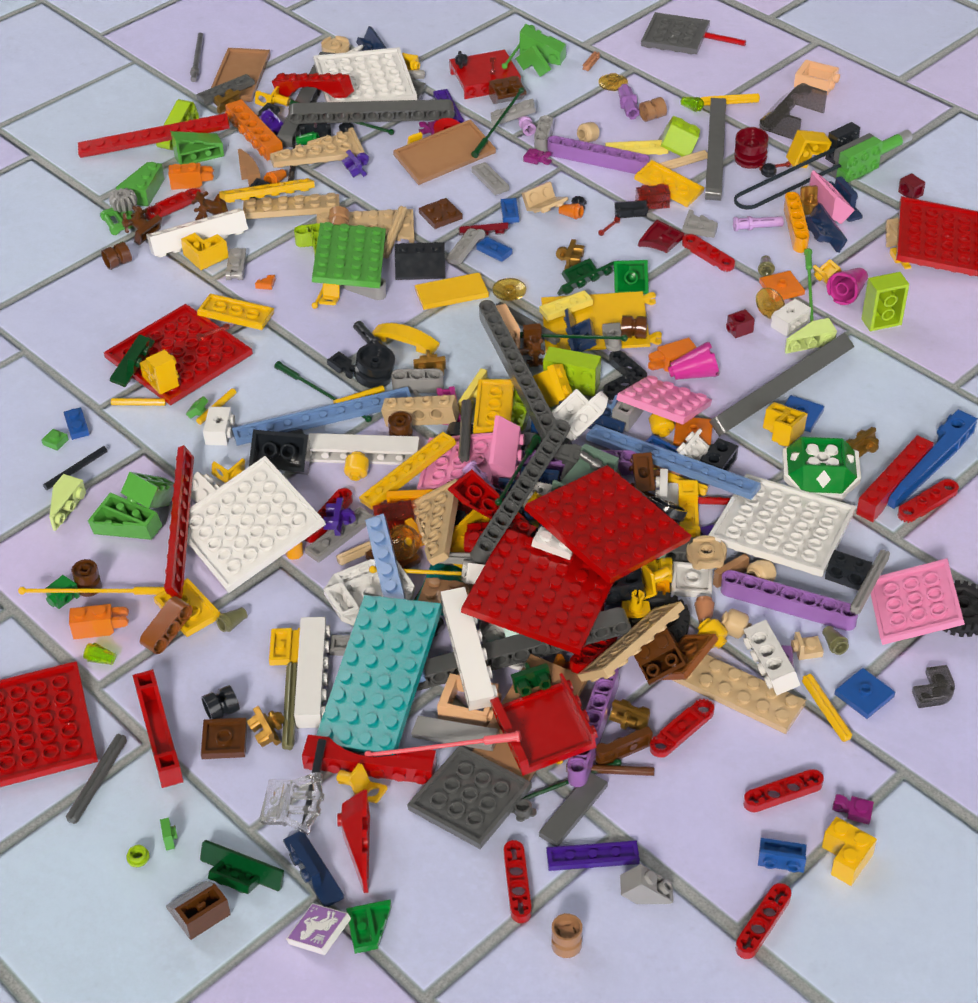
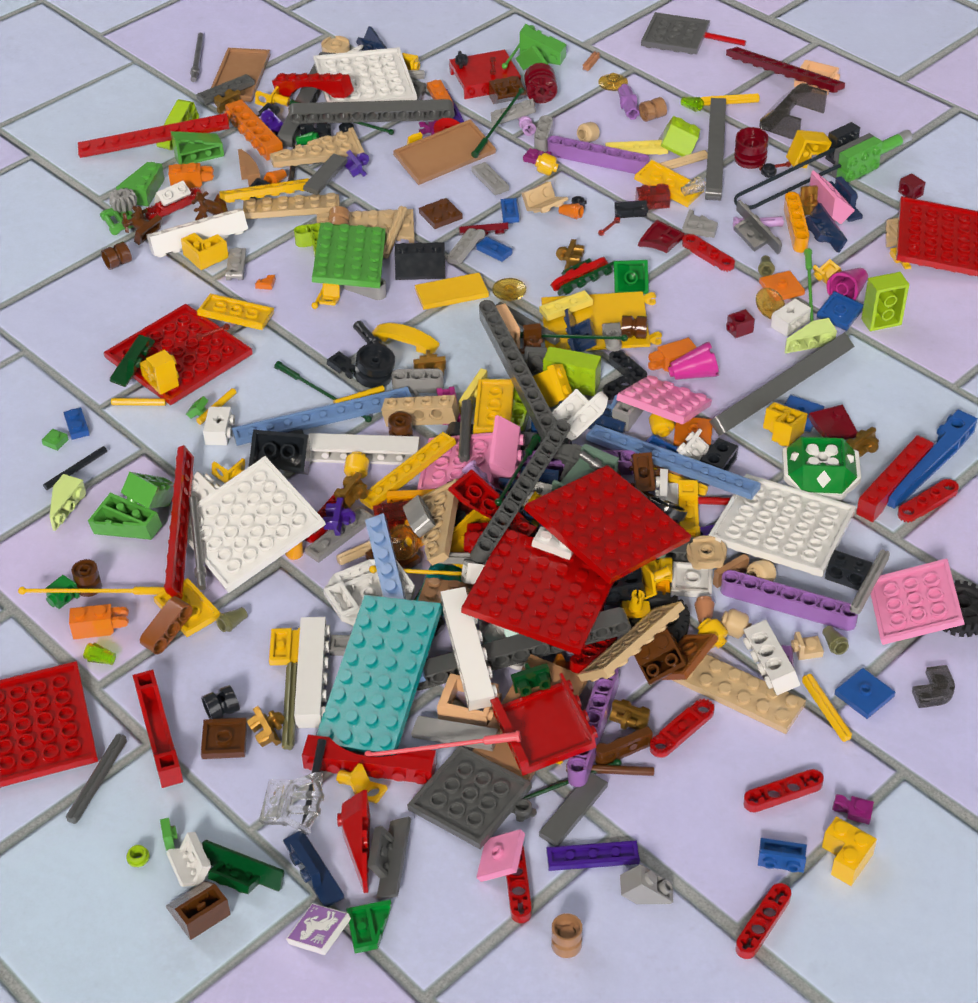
none -> white bracket [154,181,191,206]
none -> white bracket [166,832,211,887]
none -> flat silver bar [189,496,207,590]
none -> dark grey tile [303,153,347,195]
none -> pearl gold hips [334,472,369,509]
none -> dark grey bracket [367,816,411,901]
none -> light grey beam [403,495,436,538]
none -> orange plate [427,80,454,105]
none -> bright pink plate [476,829,525,882]
none -> dark grey bracket [521,347,547,376]
none -> dark red wheel [524,63,557,104]
none -> yellow head [535,153,559,176]
none -> red plate [550,257,608,291]
none -> clear cone [681,177,706,196]
none -> dark red plate [726,47,845,93]
none -> dark grey bracket [734,200,782,254]
none -> dark red plate [808,404,858,440]
none -> blue plate [816,291,864,331]

